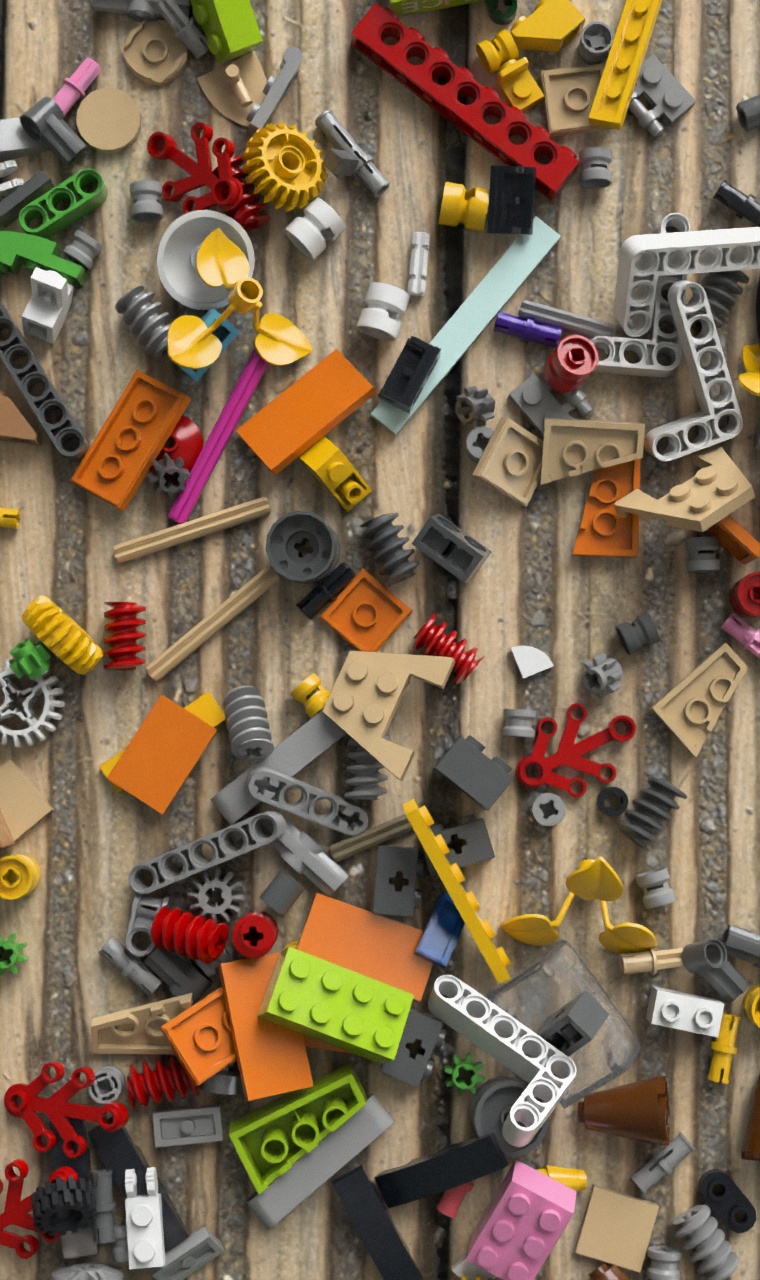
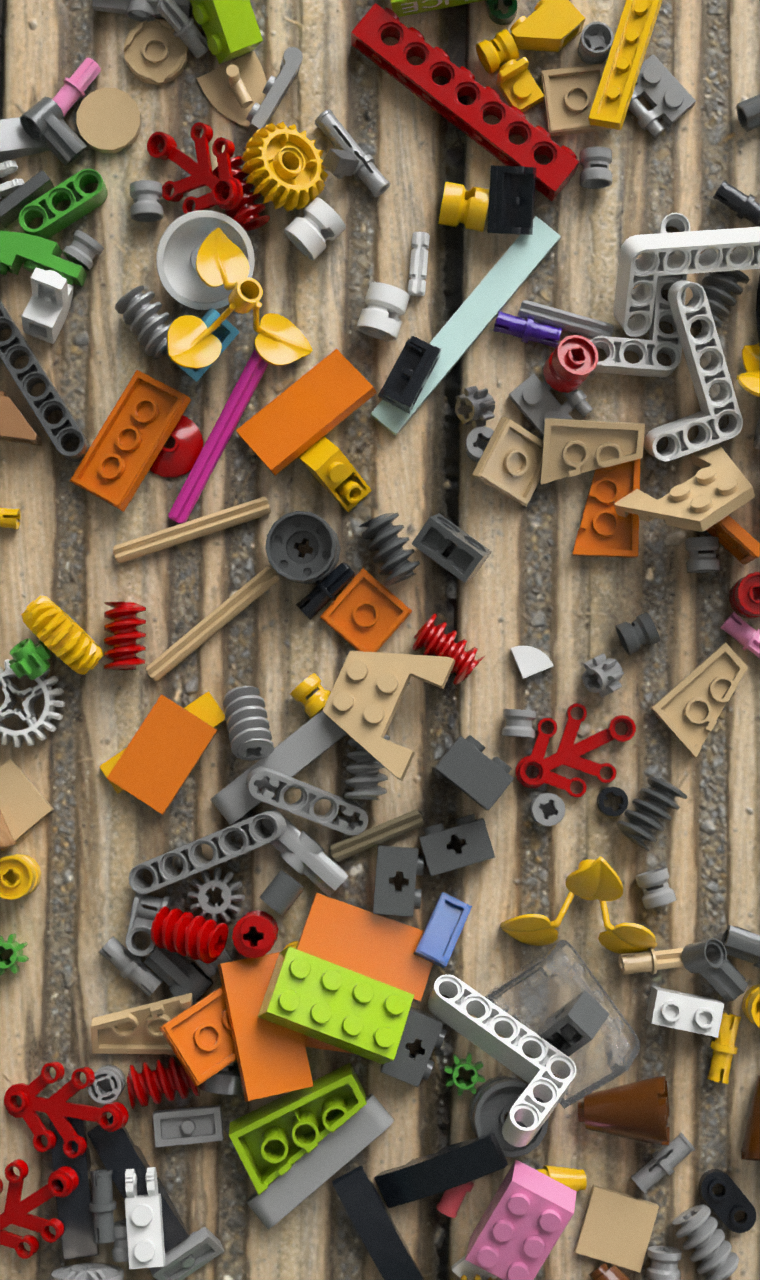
black tyre [31,1177,97,1236] -> none
flat silver gear [147,453,190,497] -> none
yellow plate [402,798,511,984] -> none

